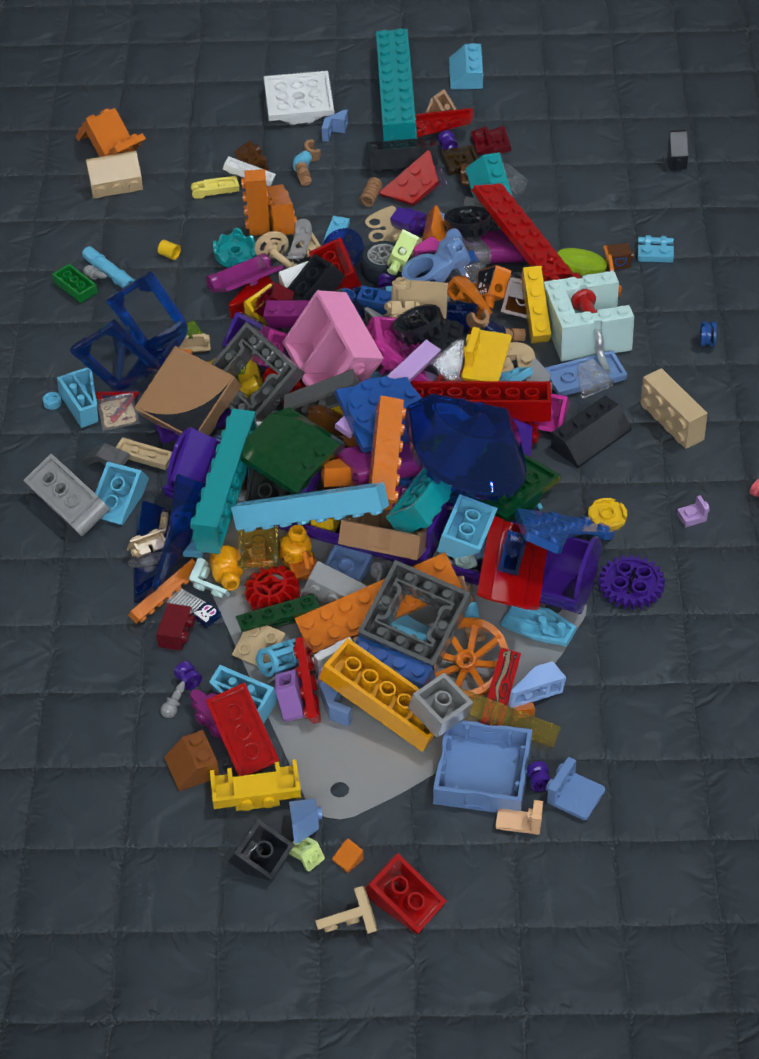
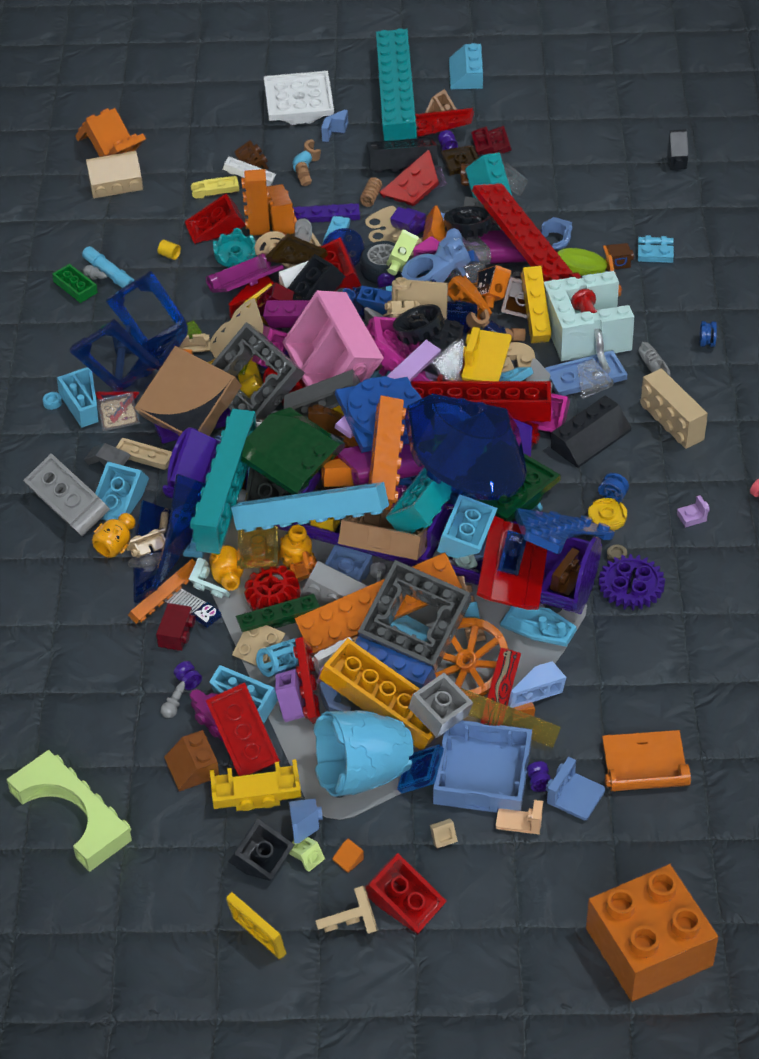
none -> yellowish green arch [7,750,132,872]
none -> light orange piece [92,513,136,558]
none -> red slope [185,193,245,243]
none -> tan piece [210,298,264,358]
none -> yellow tile [226,892,287,959]
none -> dark brown wing [265,233,328,265]
none -> dark purple plate [293,203,360,223]
none -> medium azure piece [313,710,413,797]
none -> clear blue tile [397,744,444,794]
none -> tan tile [430,819,458,848]
none -> medium blue piece [540,217,573,251]
none -> reddish brown bracket [550,548,581,597]
none -> orange brick [586,864,718,1002]
none -> blue wheel [598,473,629,503]
none -> orange door [602,730,691,791]
none -> dark tan tile [607,545,627,562]
none -> light grey hinge [638,342,671,376]

